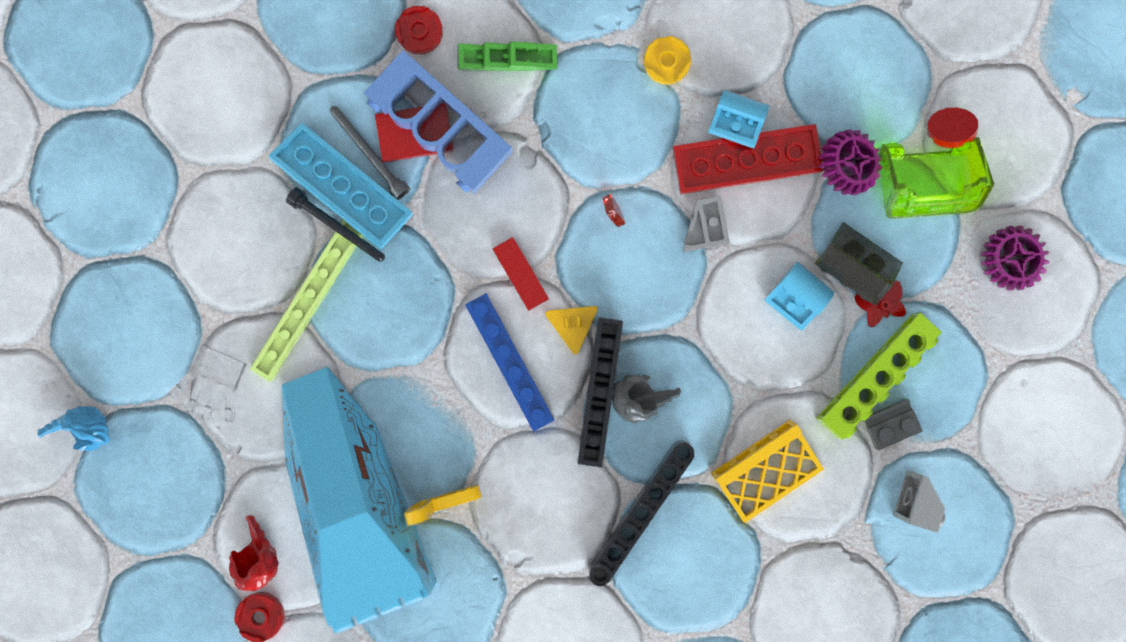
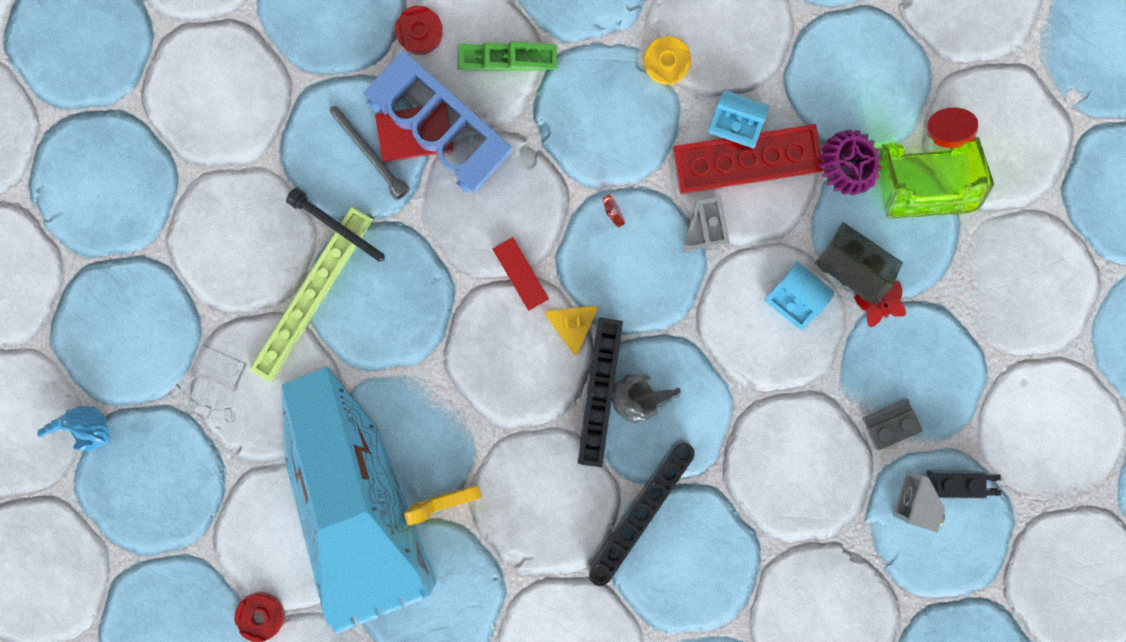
red hair [229,515,279,591] -> none
medium azure plate [268,123,413,250] -> none
blue plate [465,293,555,432] -> none
yellow fence [710,419,824,523] -> none
lime brick [816,312,942,440] -> none
magenta gear [980,226,1050,291] -> none
none -> black hinge [927,470,1001,498]

